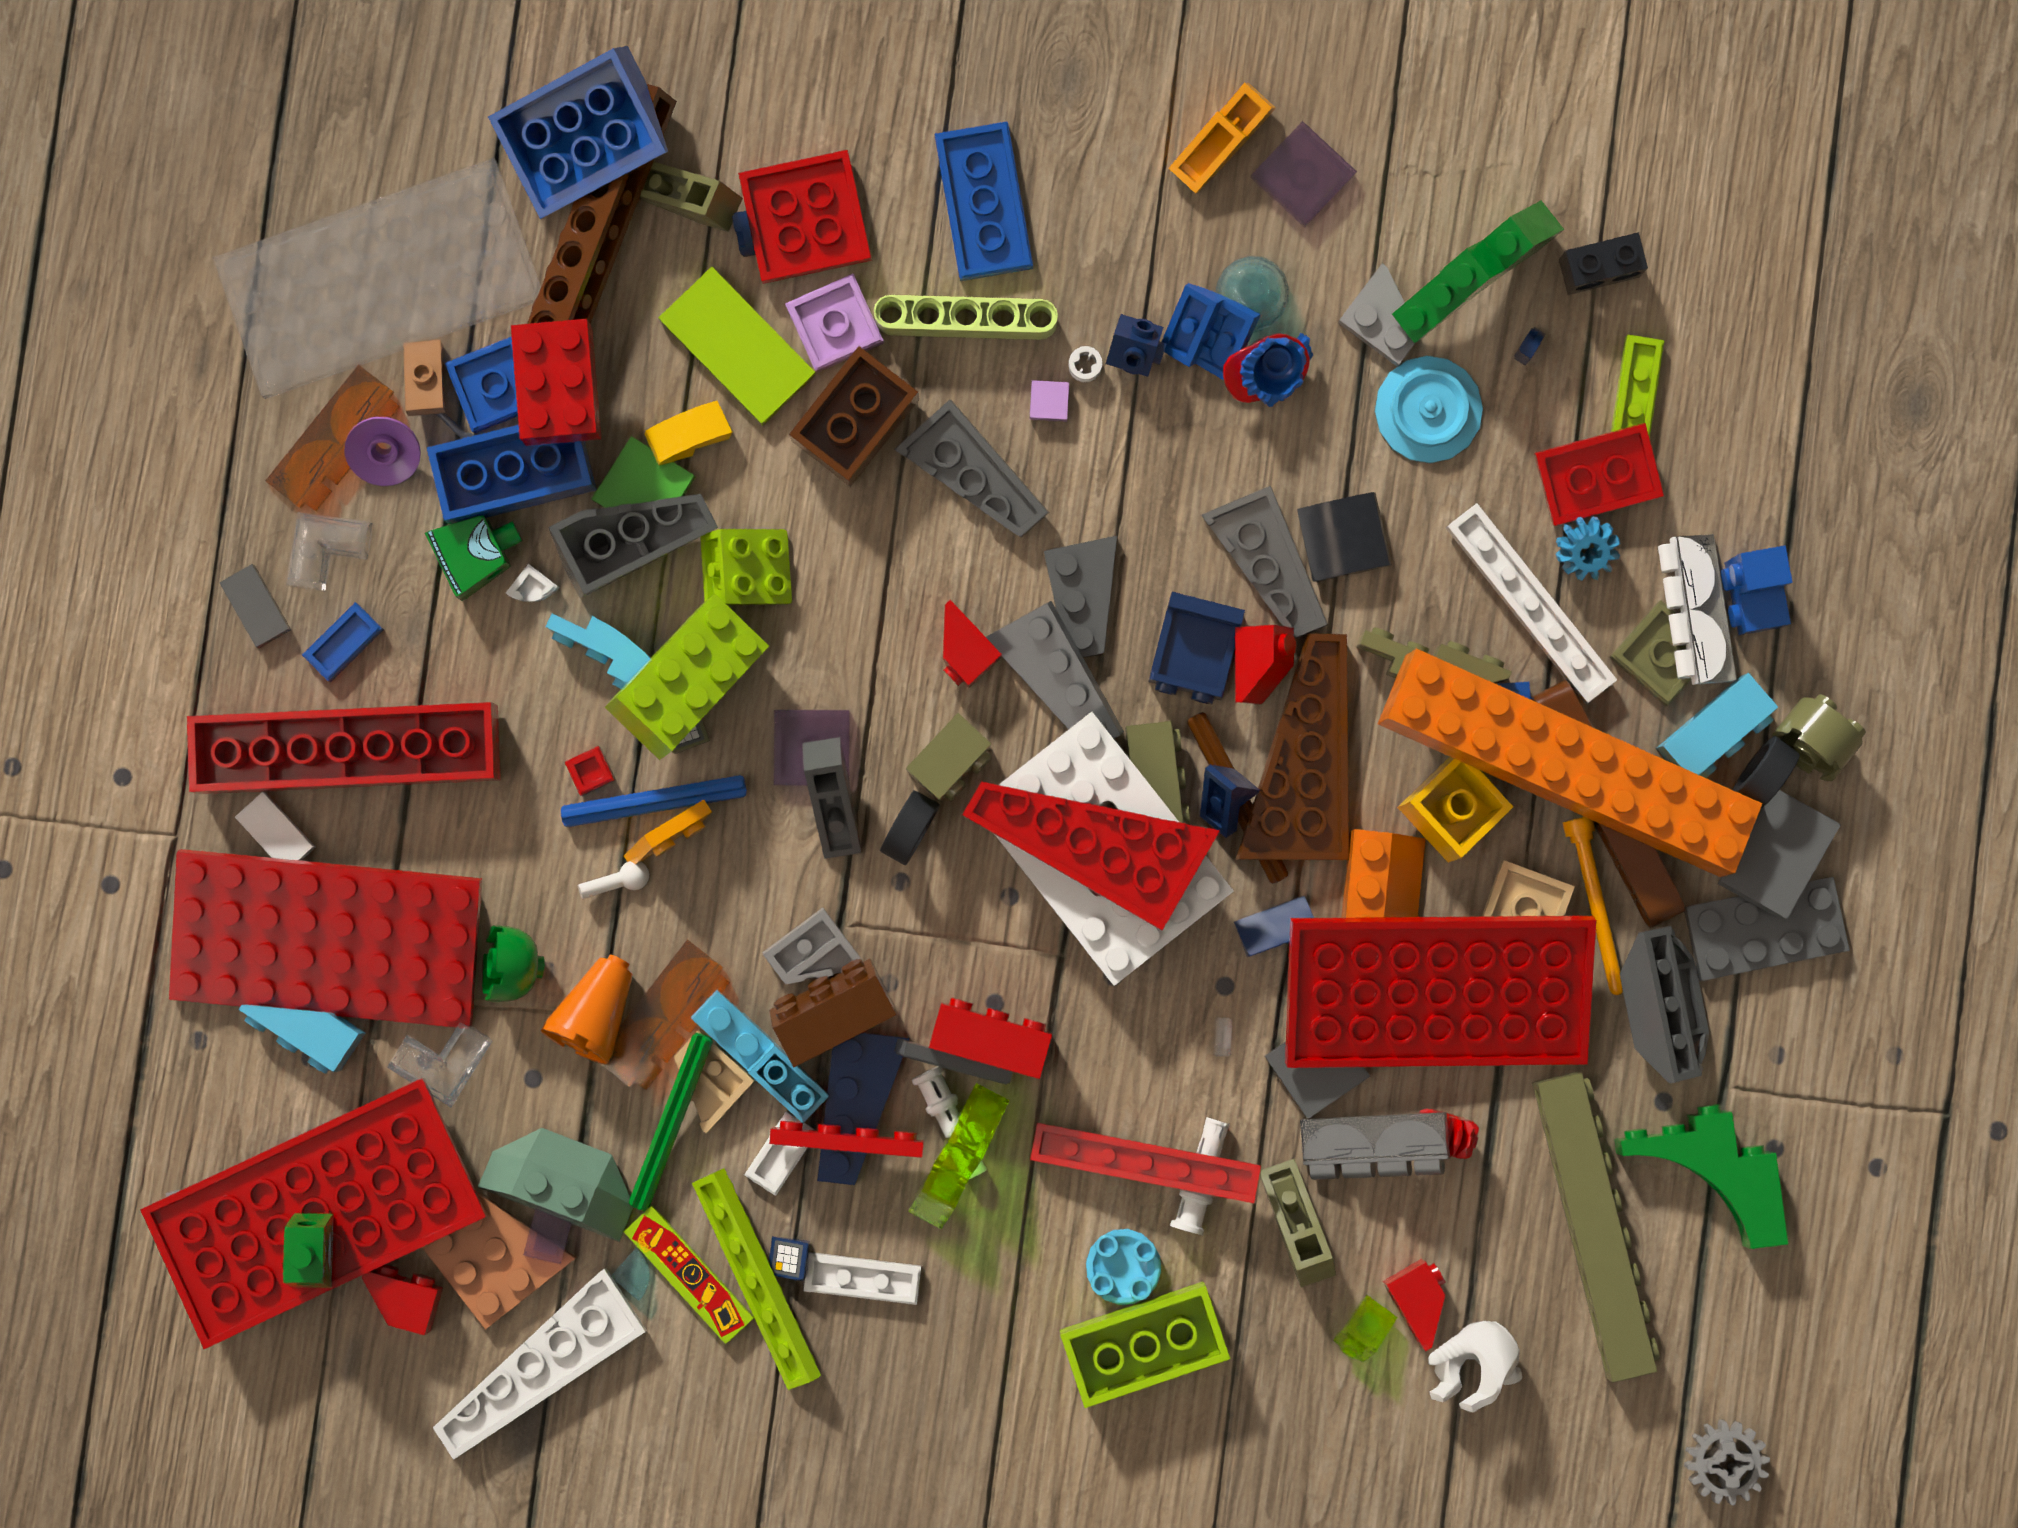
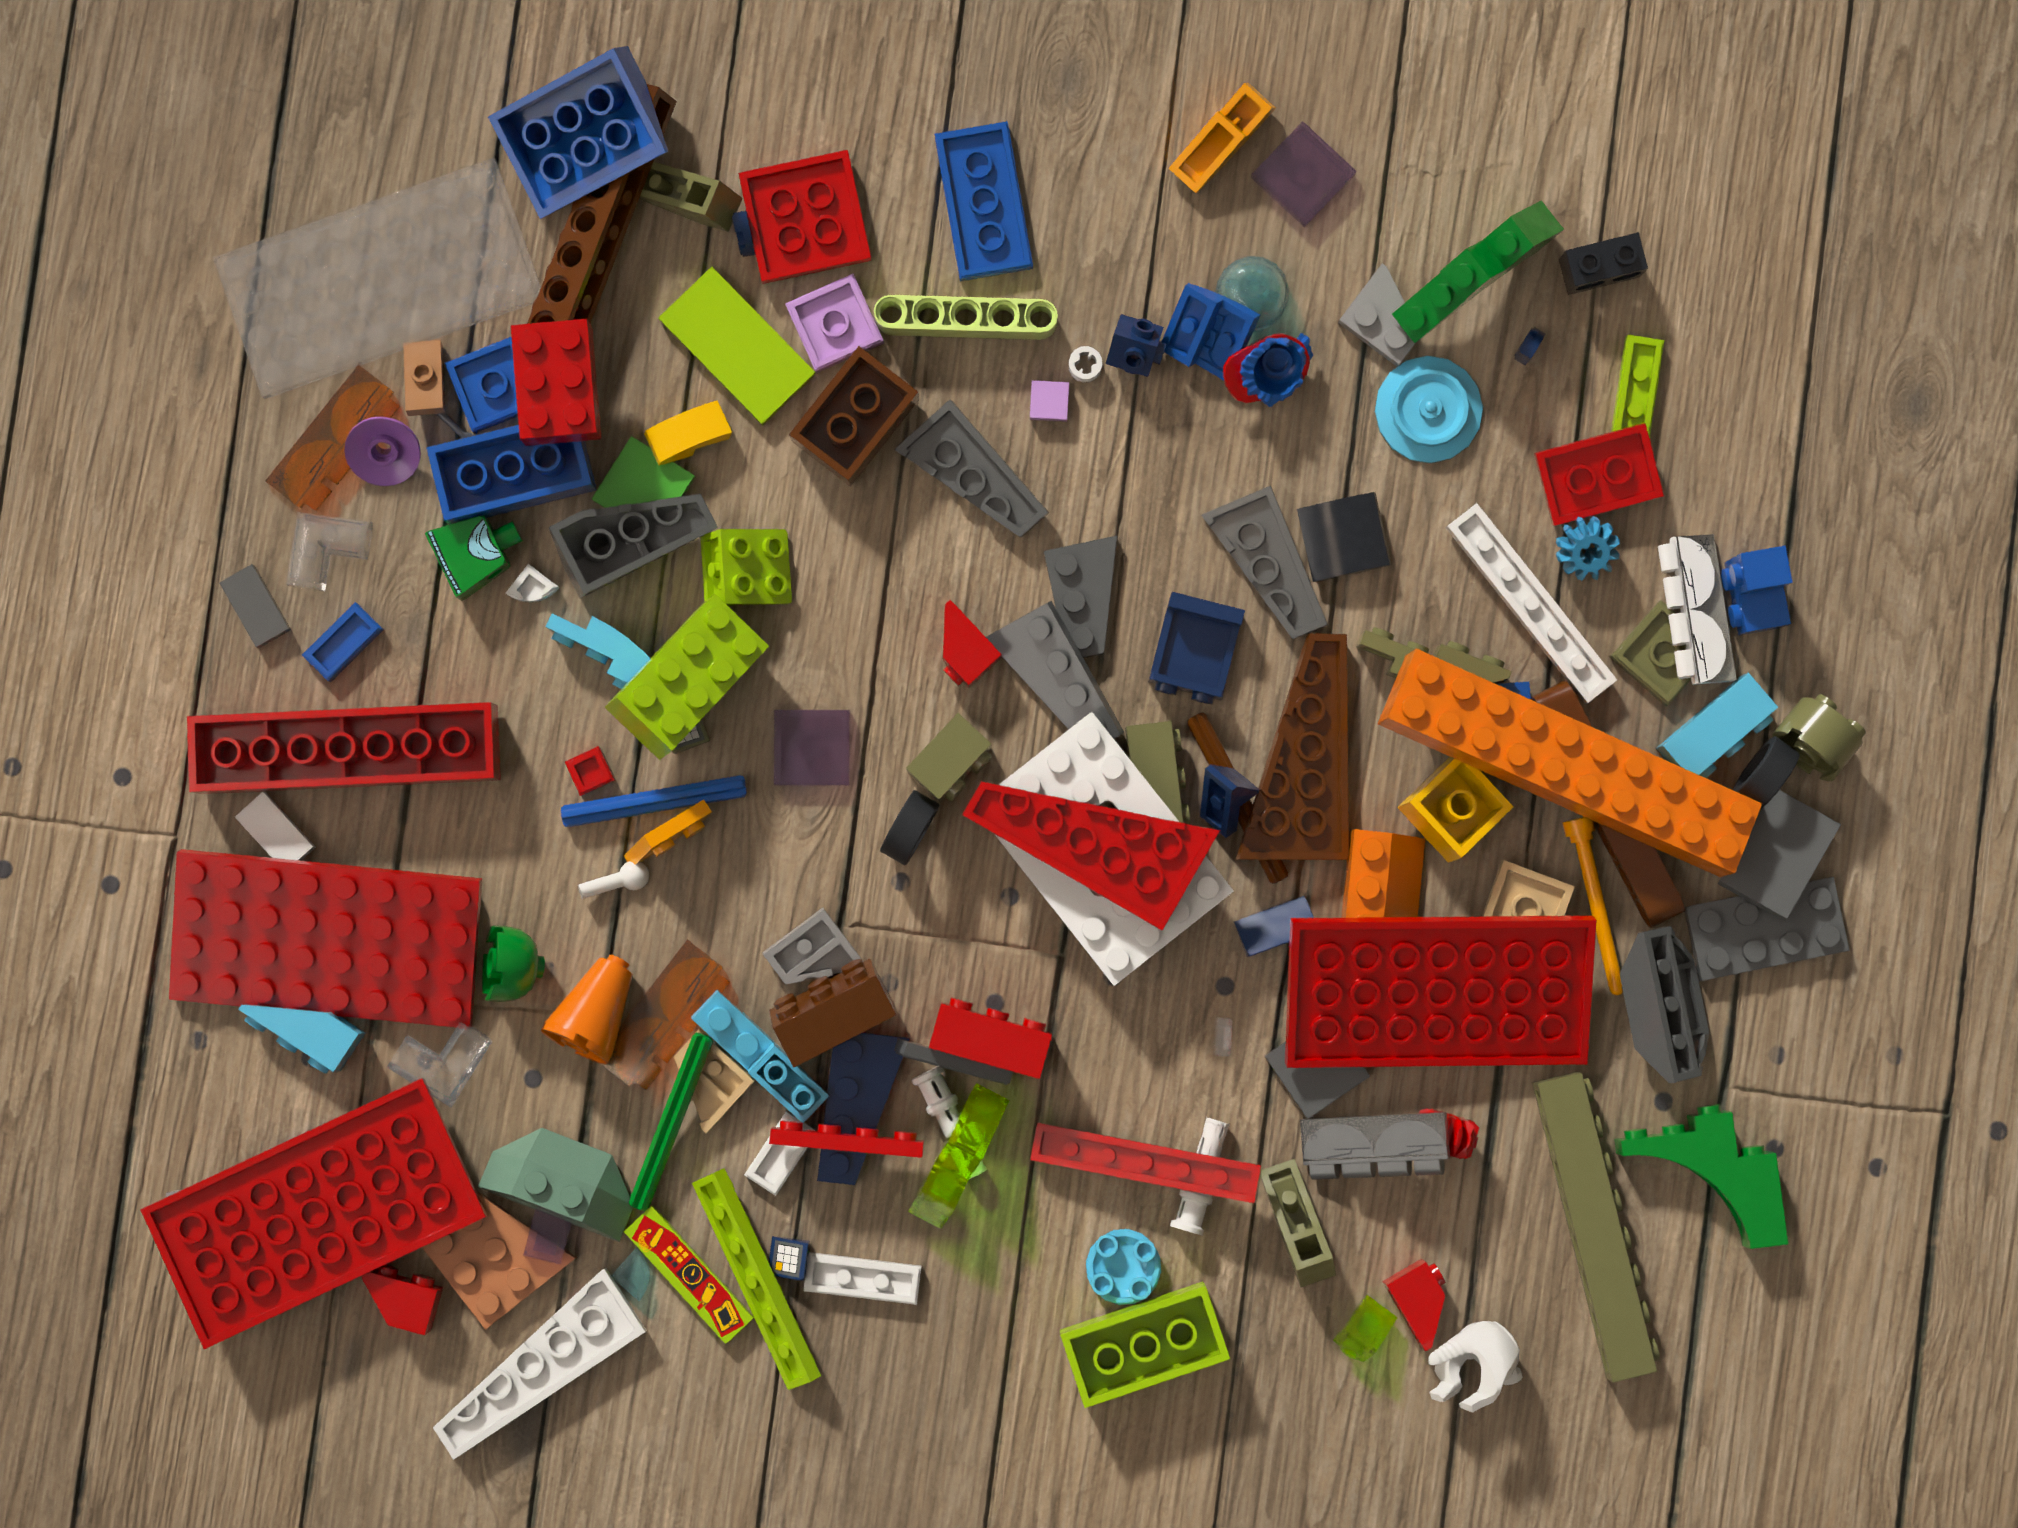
green torso [283,1213,334,1288] -> none
dark grey slope [802,737,861,859] -> none
red slope [1235,625,1296,705] -> none
light grey gear [1684,1419,1770,1505] -> none

